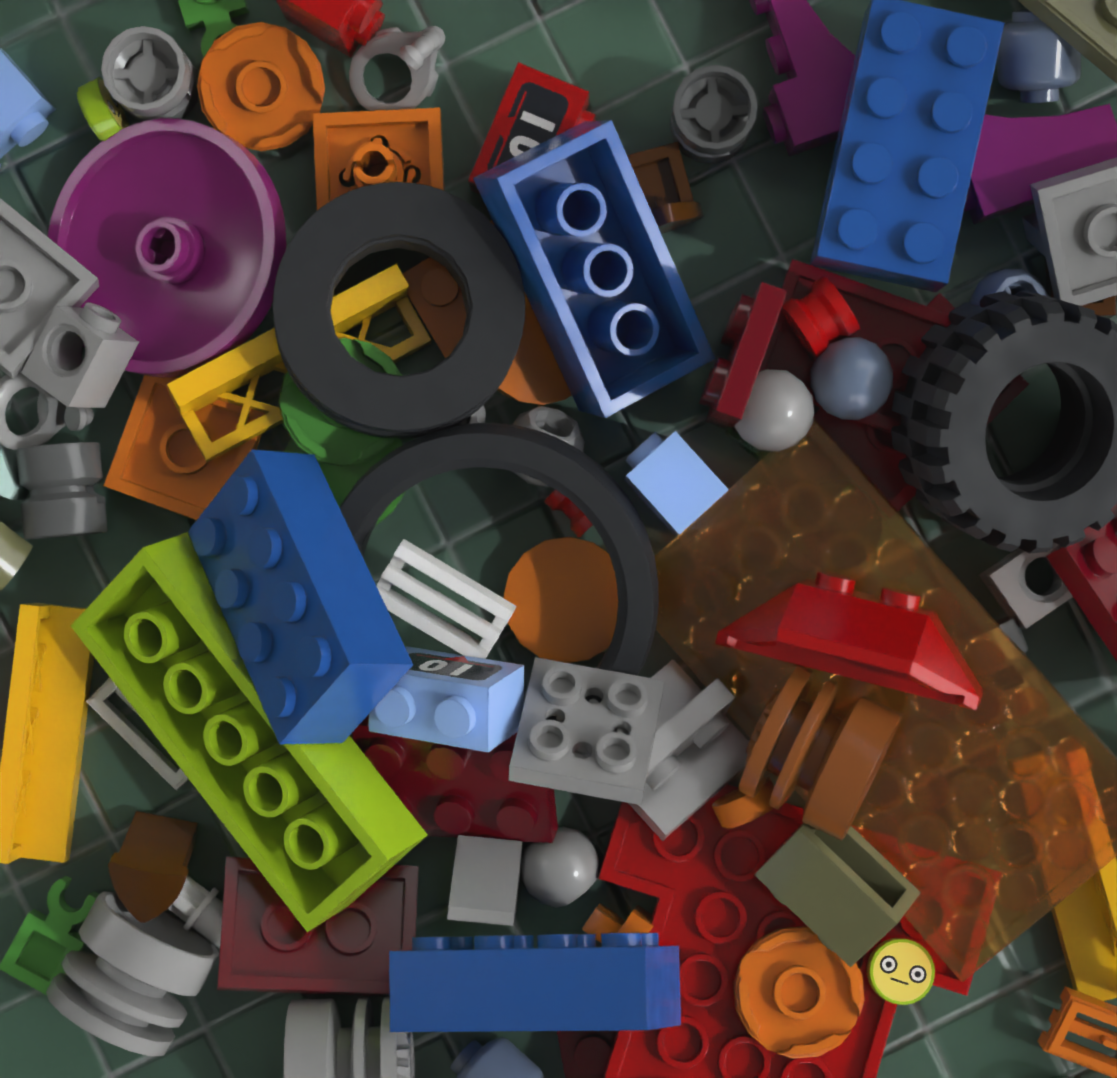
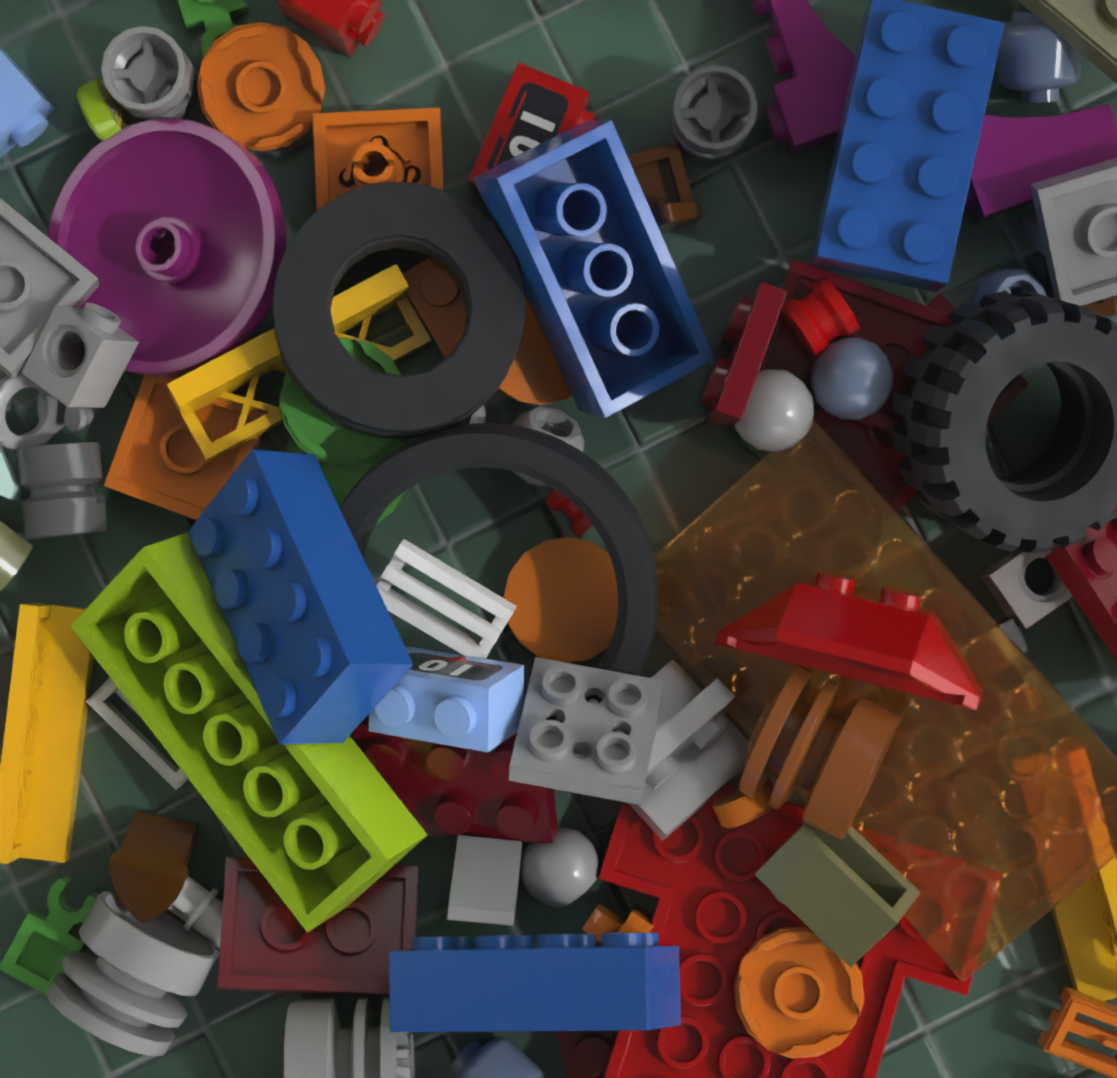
light grey piece [349,26,445,111] -> none
light blue brick [624,431,729,536] -> none
light yellow tile [867,938,935,1005] -> none

